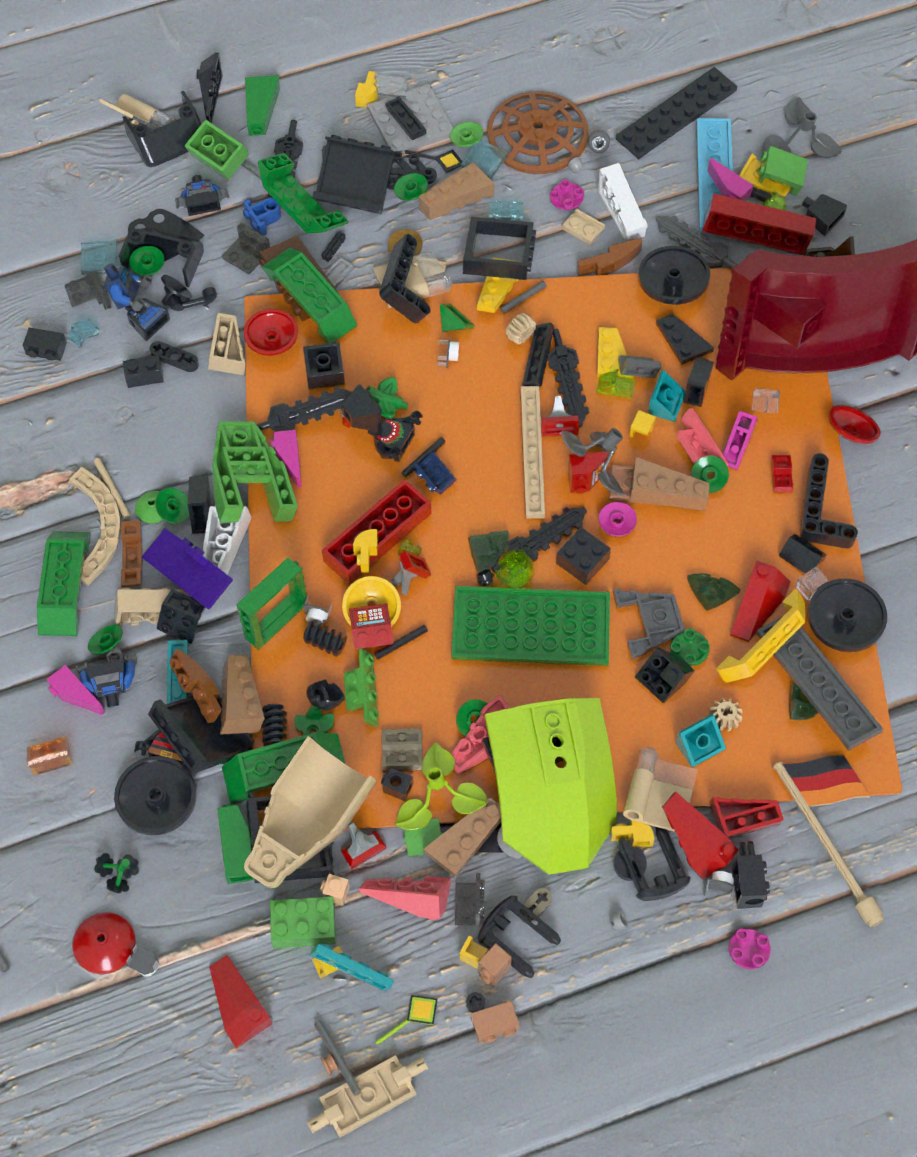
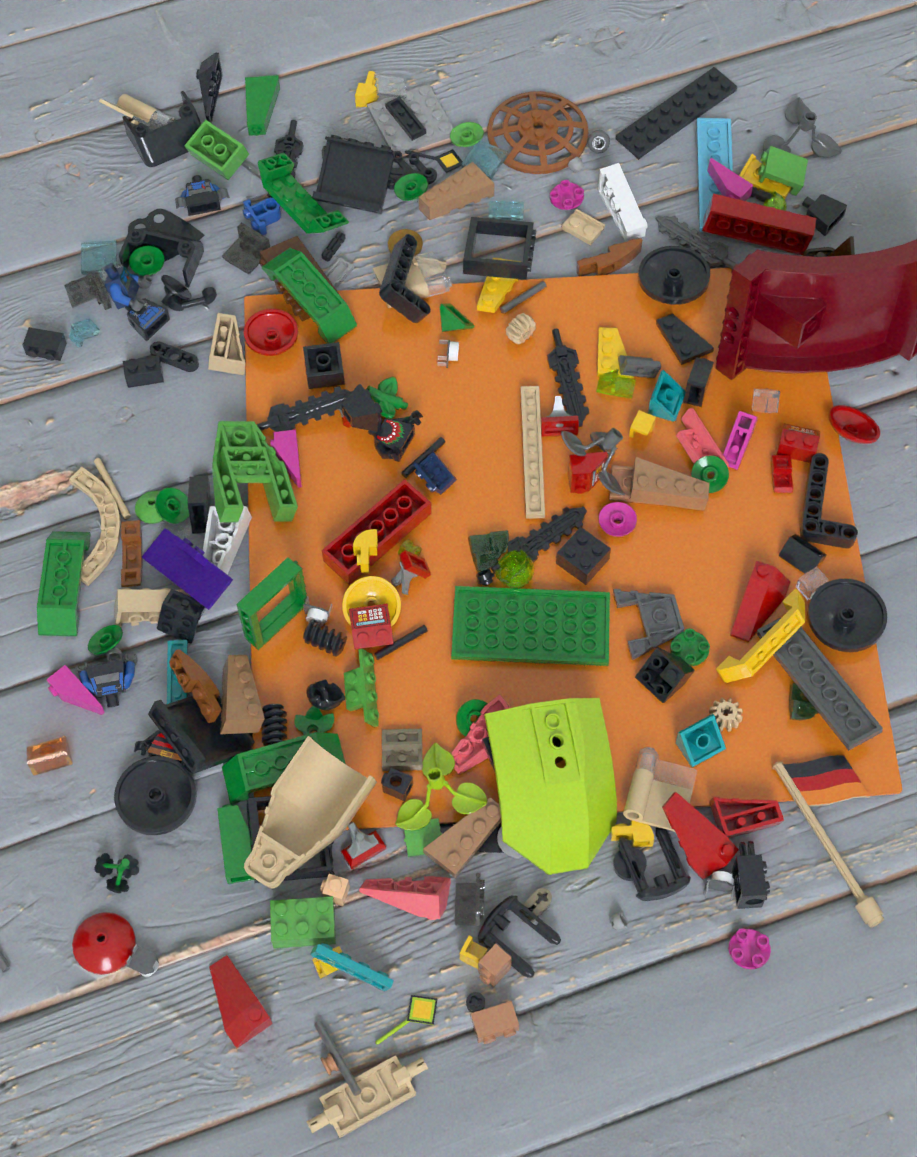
black plate [523,322,554,387] -> none
clear green brick [687,573,741,611] -> none
none -> red slope [777,423,820,463]

